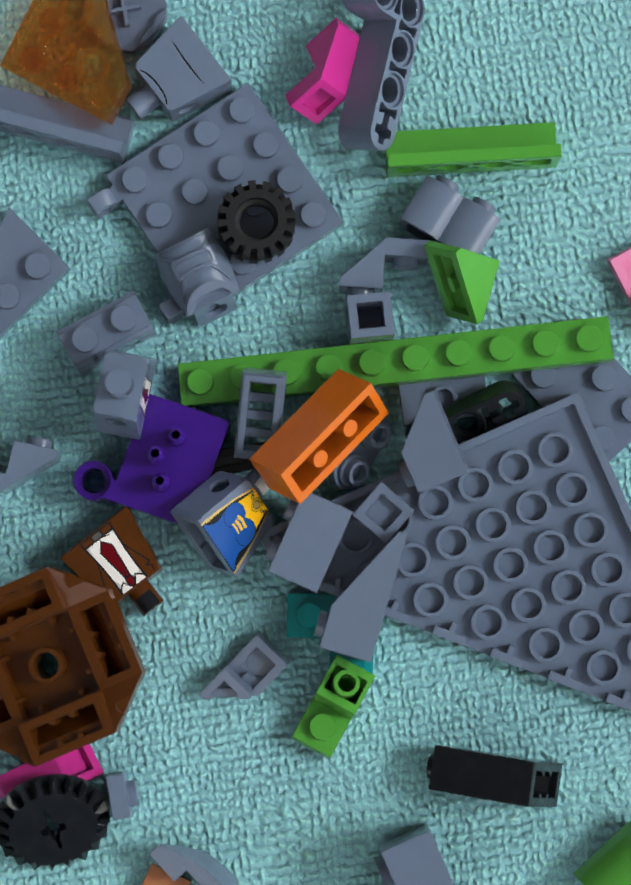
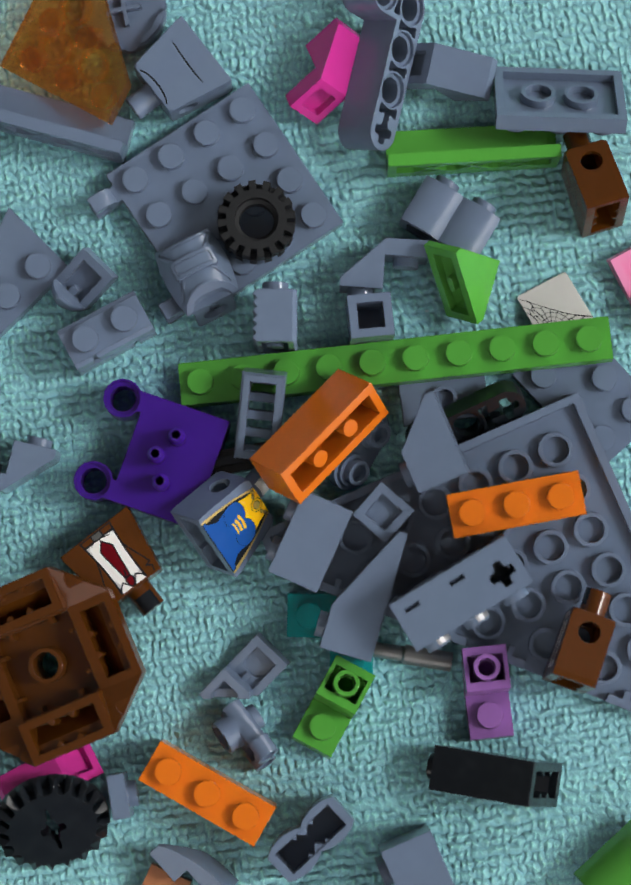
sand blue torso [92,350,157,440] -> none
none -> sand blue plate [51,247,119,312]
none -> orange brick [138,739,277,846]
none -> sand blue plate [212,699,278,772]
none -> sand blue brick [252,281,298,353]
none -> sand blue brick [267,794,354,882]
none -> flat silver pin [373,642,453,672]
none -> sand blue piece [389,533,534,653]
none -> sand blue slope [406,43,498,101]
none -> orange brick [445,470,587,539]
none -> medium lavender slope [461,644,514,742]
none -> sand blue plate [493,66,628,135]
none -> white sticker [517,272,593,324]
none -> reddish brown torso [542,587,616,694]
none -> reddish brown torso [561,132,629,238]

